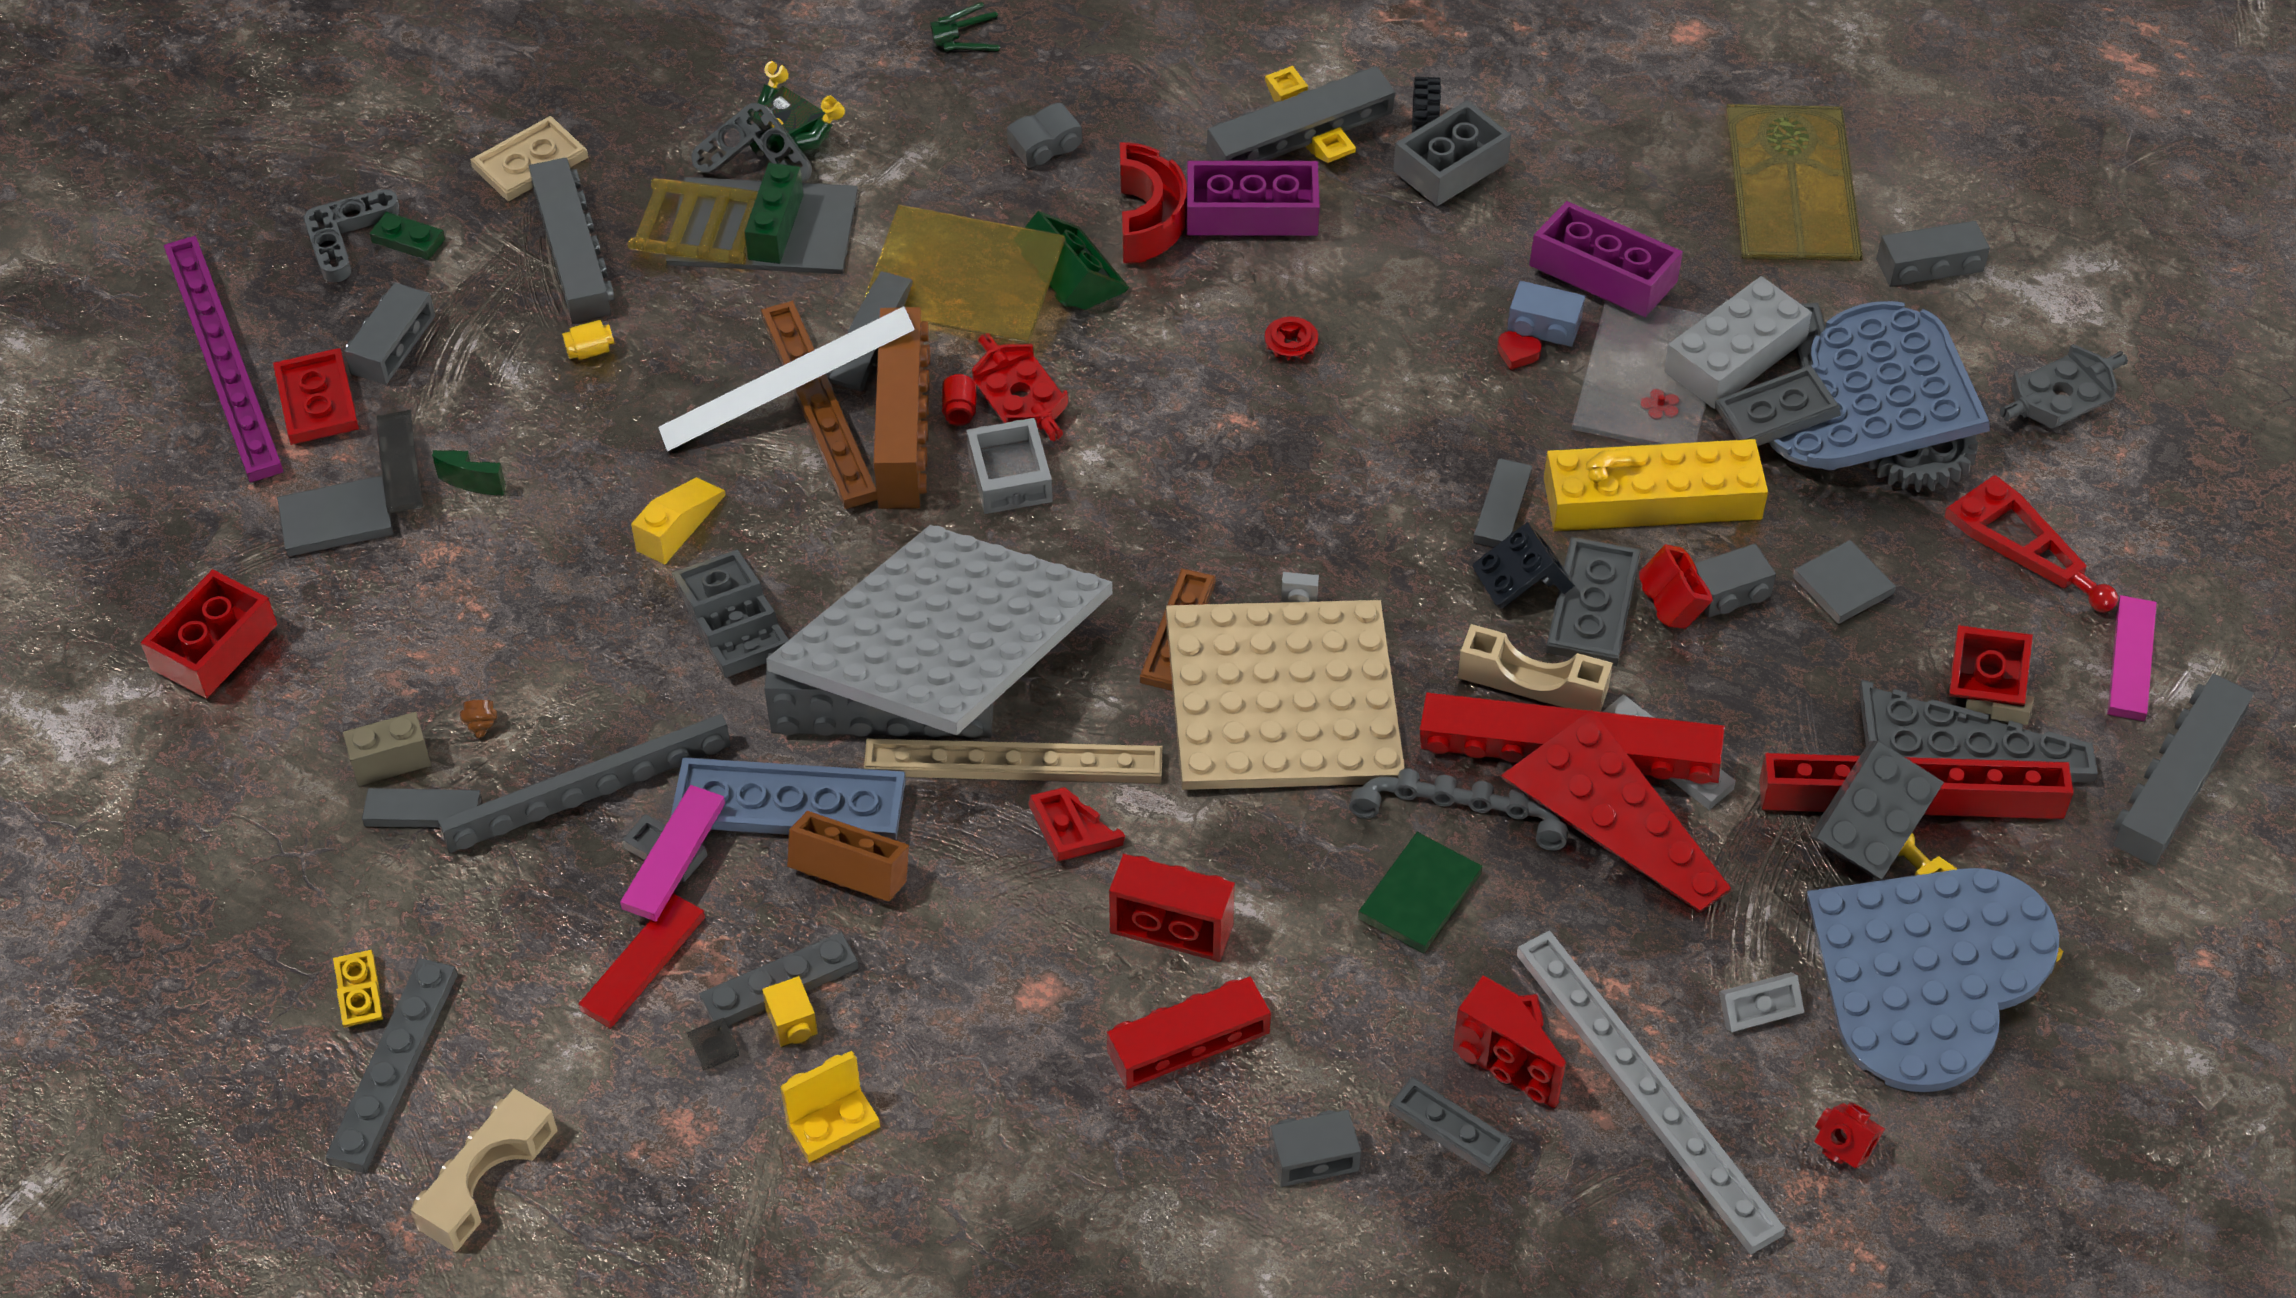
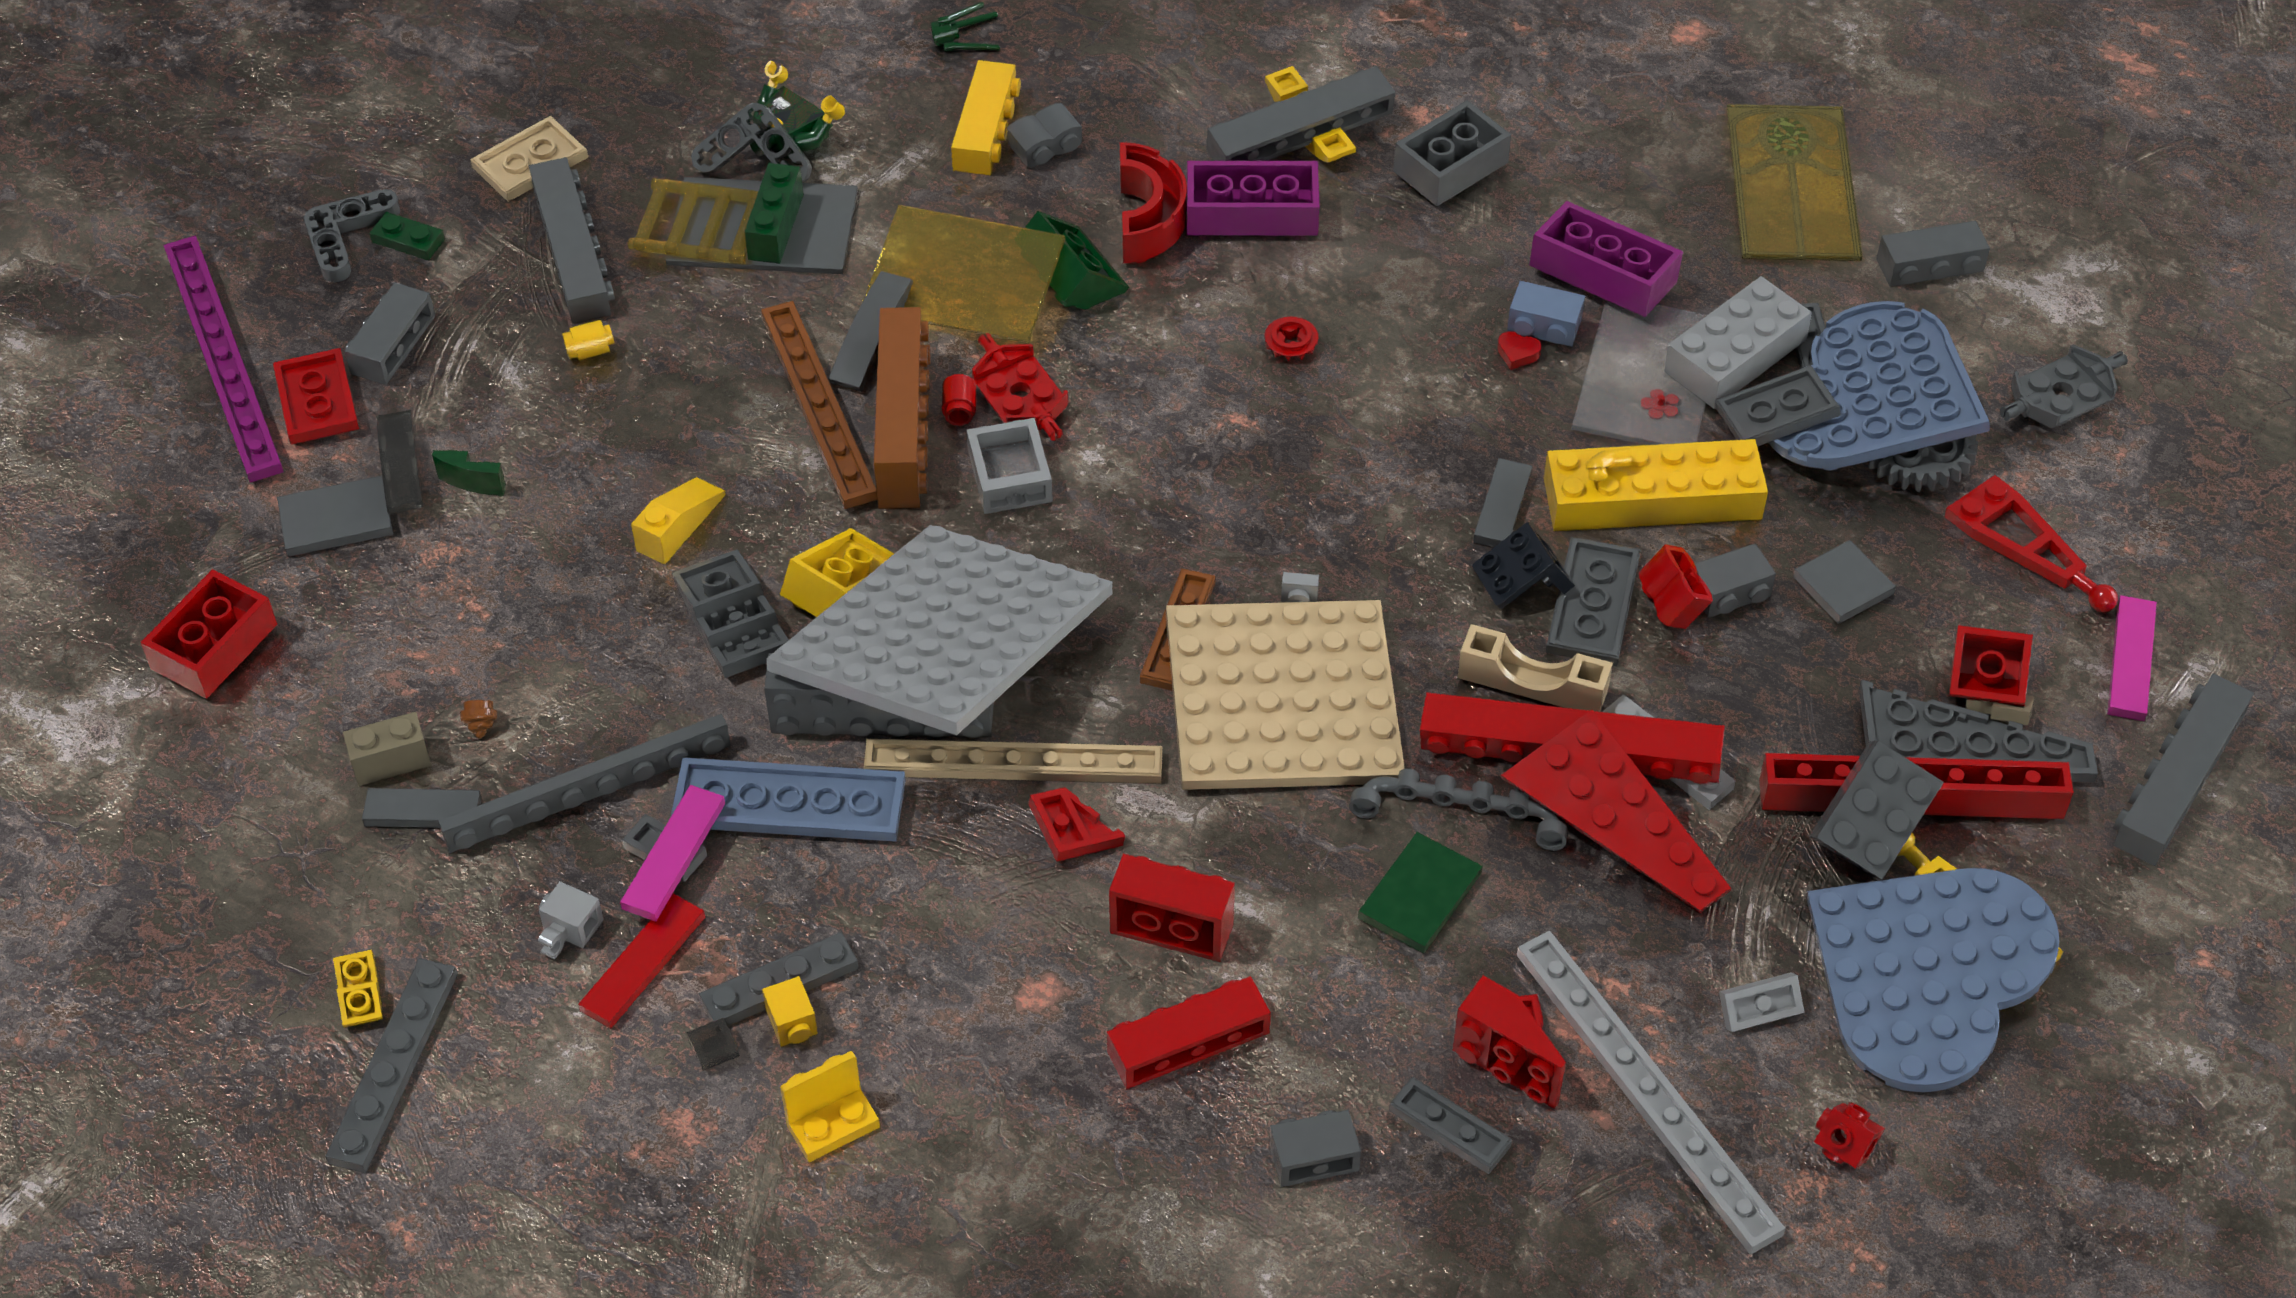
tan arch [410,1089,558,1253] -> none
white sticker [659,306,915,451] -> none
dark orange brick [787,811,909,901] -> none
black tyre [1412,77,1441,133] -> none
none -> light grey brick [538,881,604,959]
none -> yellow slope [780,528,894,617]
none -> yellow brick [951,60,1021,175]

